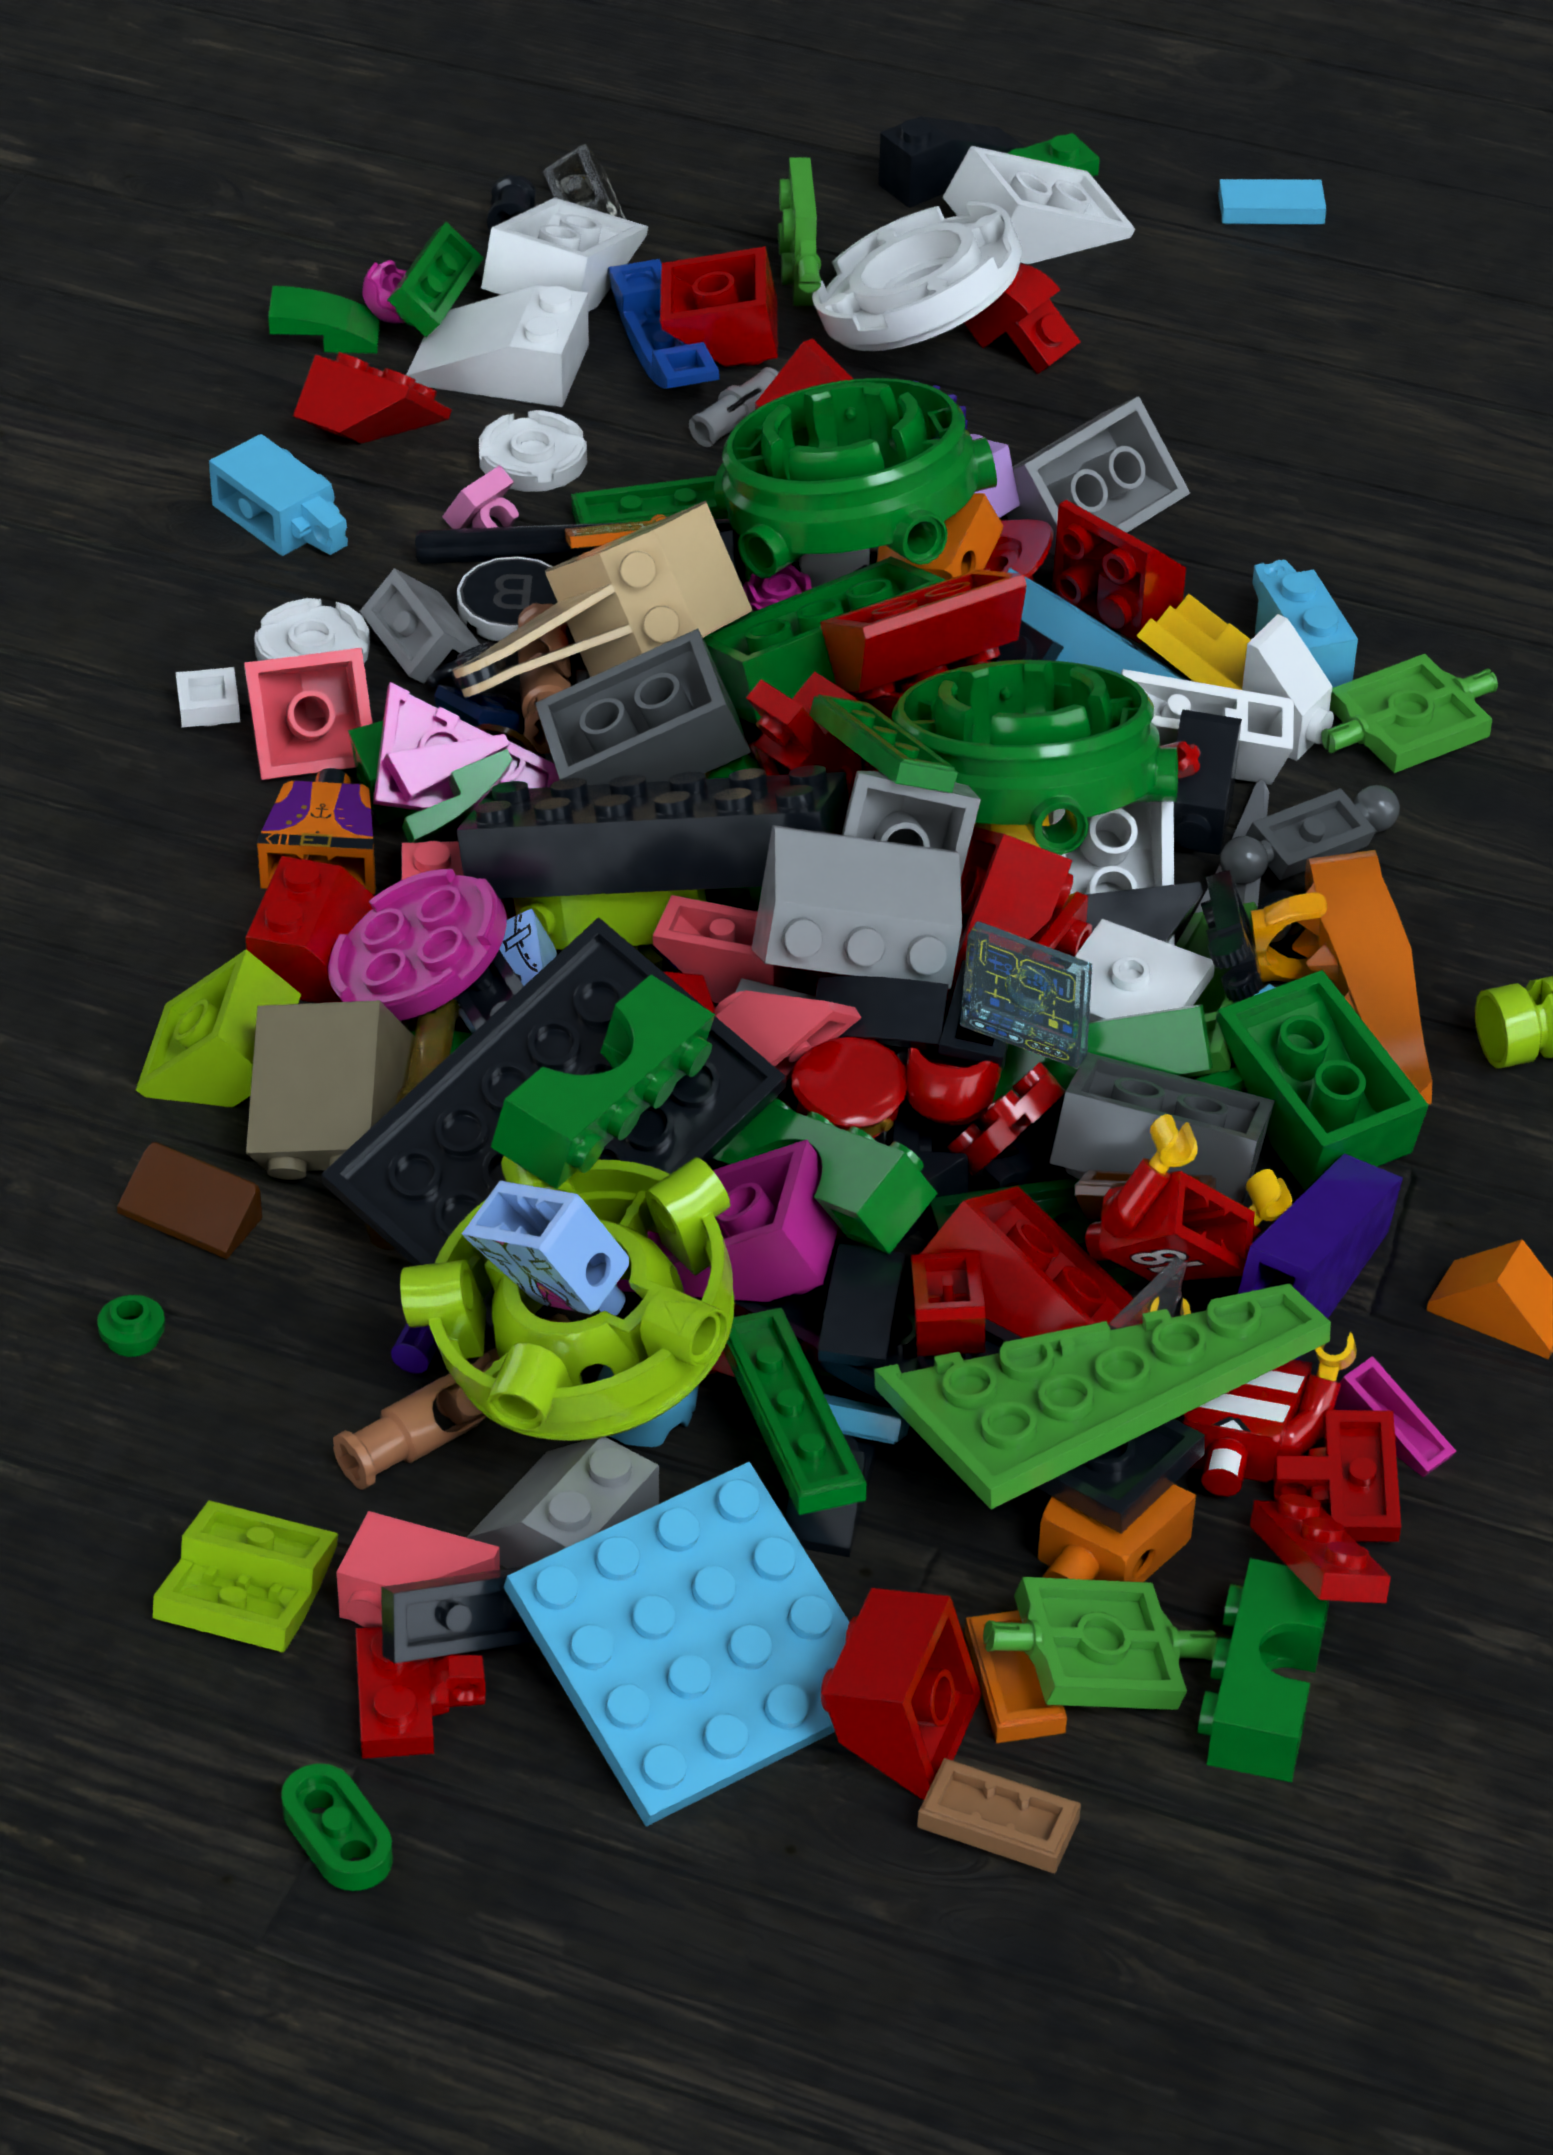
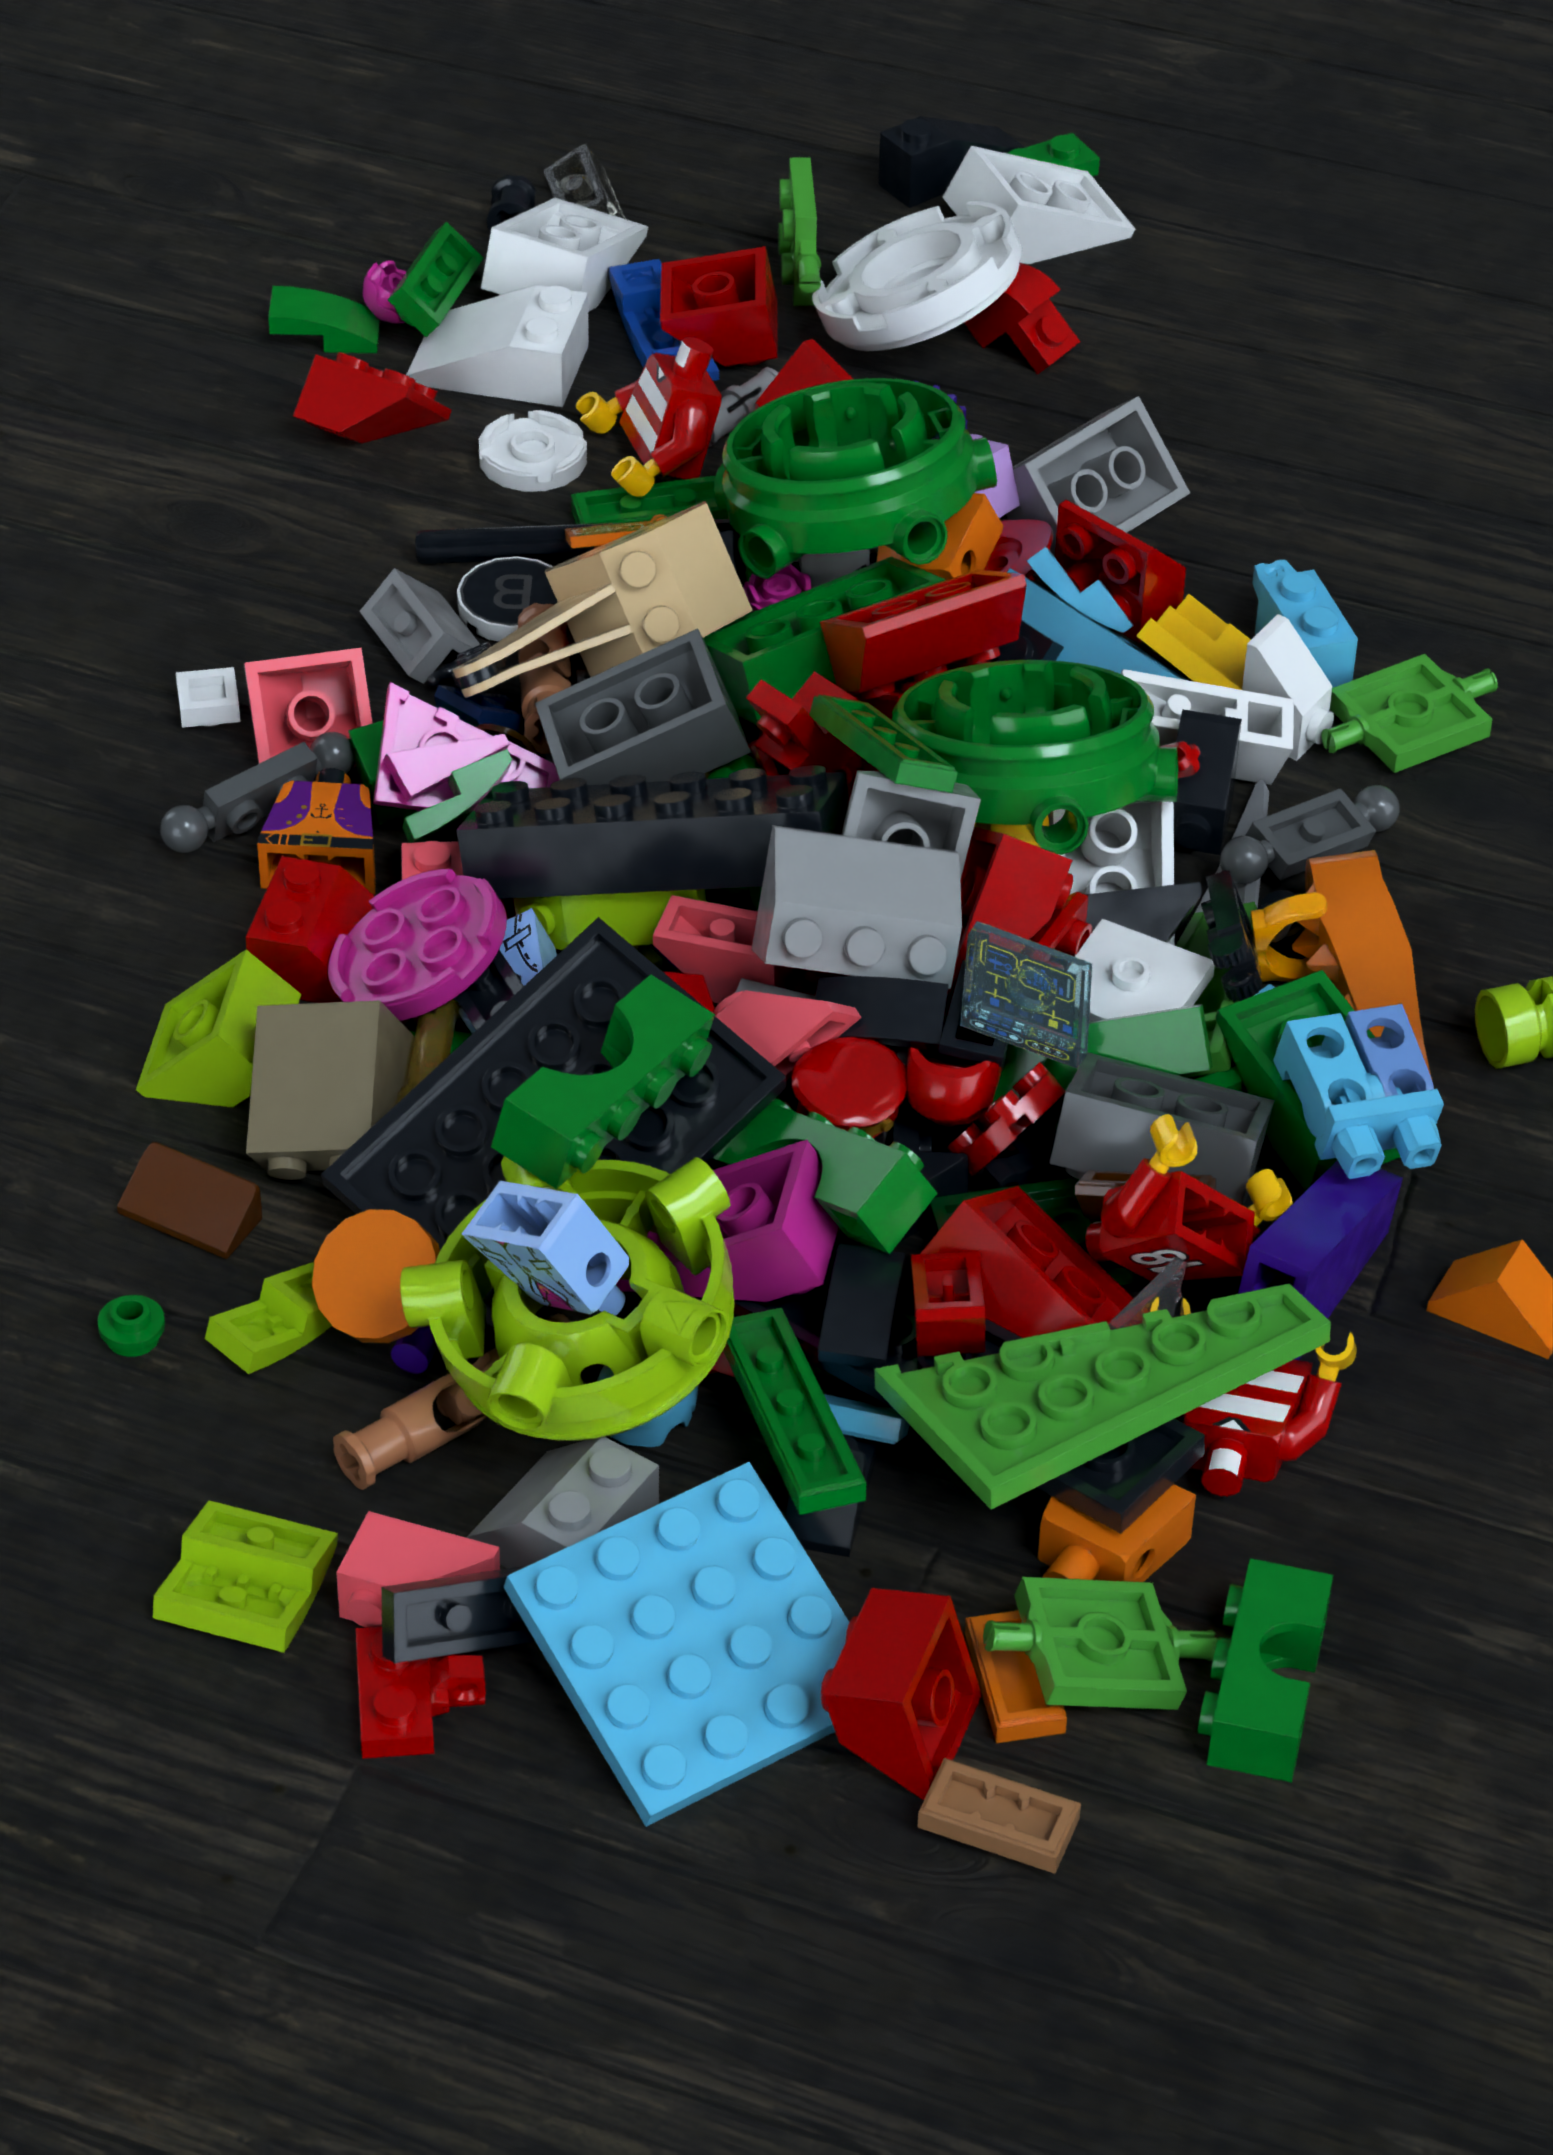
medium azure hinge [209,434,348,556] -> none
white tile [254,598,370,663] -> none
green plate [281,1763,393,1891] -> none
bright pink tile [442,465,519,529] -> none
medium azure tile [1218,179,1326,225] -> none
red plate [1250,1494,1391,1604] -> none
red hinge [1273,1410,1401,1542] -> none
dark pink piece [1335,1356,1456,1477] -> none
none -> dark grey plate [160,732,356,853]
none -> lime slope [205,1262,332,1374]
none -> orange tile [312,1209,440,1343]
none -> red torso [576,337,721,497]
none -> medium azure slope [1027,547,1134,633]
none -> medium azure hips [1273,1004,1444,1179]

